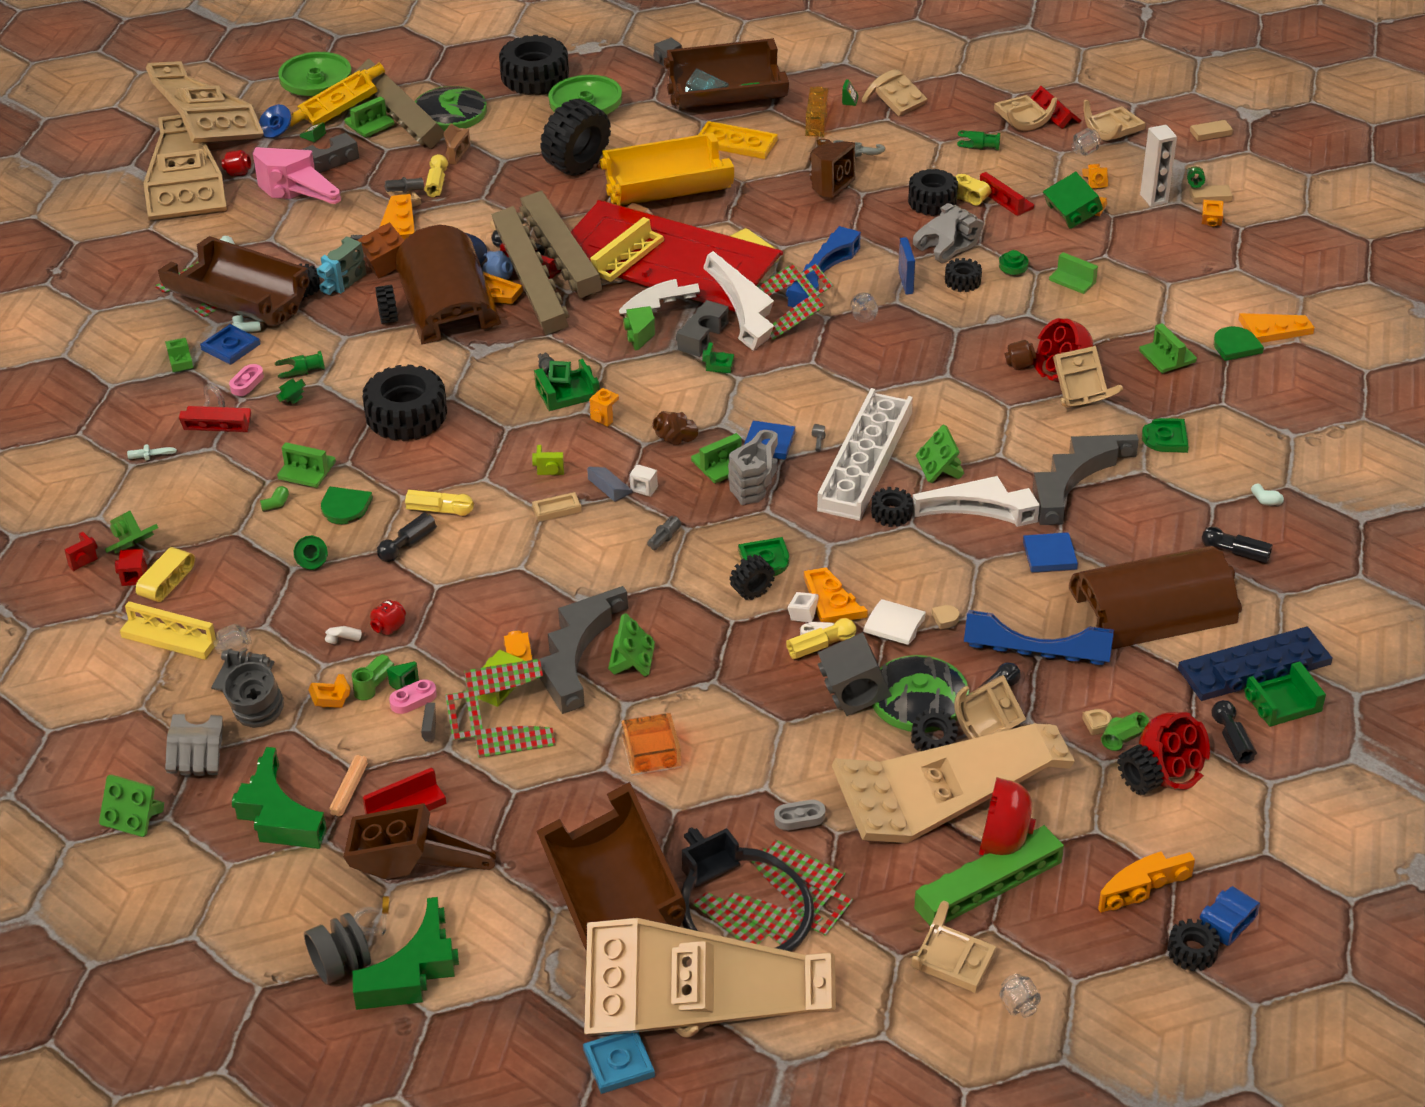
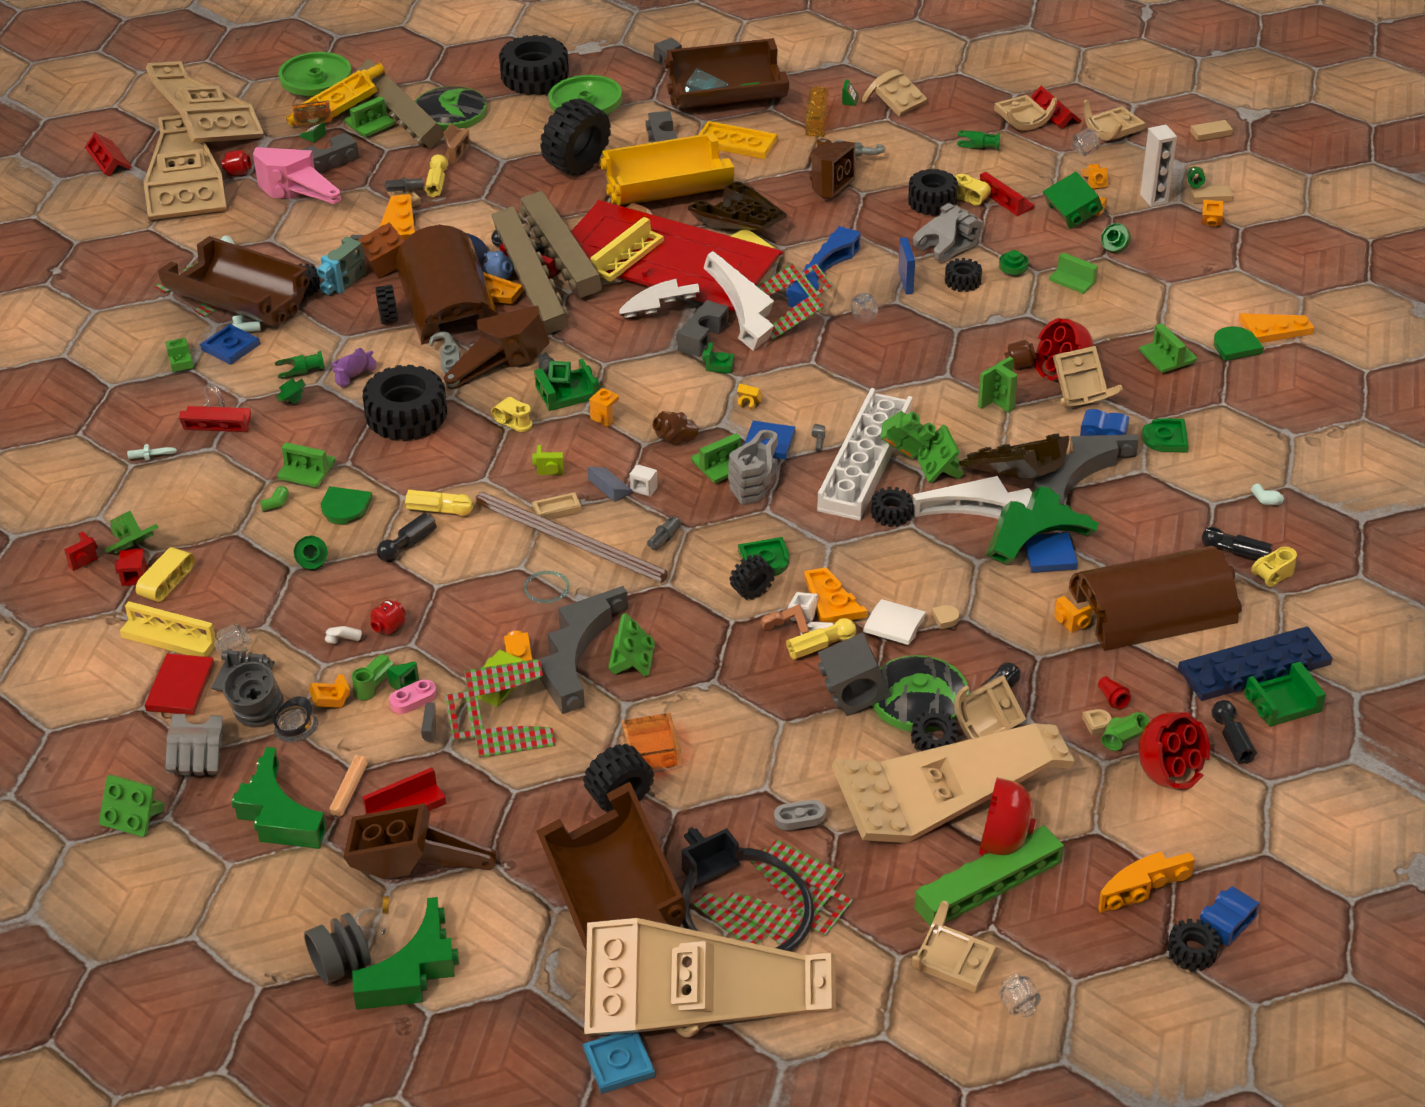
bright pink plate [229,364,264,397] -> none
blue dish [259,104,291,138] -> none
bright green slope [623,306,655,350] -> none
blue arch [964,610,1114,665] -> none
black tyre [1117,744,1164,795] -> none
none -> red panel [85,132,132,176]
none -> red tile [145,653,215,715]
none -> clear piece [273,696,318,742]
none -> clear orange slope [292,100,332,126]
none -> medium lavender hair [332,348,377,388]
none -> reddish brown slope [429,305,550,389]
none -> axle [476,492,668,582]
none -> light yellow piece [491,397,533,432]
none -> clear light blue piece [524,571,569,603]
none -> black tyre [583,744,654,813]
none -> dark grey arch [645,111,677,143]
none -> dark brown wedge [688,181,787,231]
none -> yellow tile [737,383,763,410]
none -> nougat piece [760,604,809,634]
none -> bright green hips [880,411,936,459]
none -> dark brown wedge [959,433,1069,479]
none -> bright green bracket [978,357,1018,413]
none -> green arch [986,486,1099,565]
none -> light orange bracket [1054,596,1093,633]
none -> blue brick [1080,409,1129,436]
none -> red cone [1098,676,1131,709]
none -> green plate [1101,223,1131,253]
none -> light yellow piece [1251,547,1297,587]

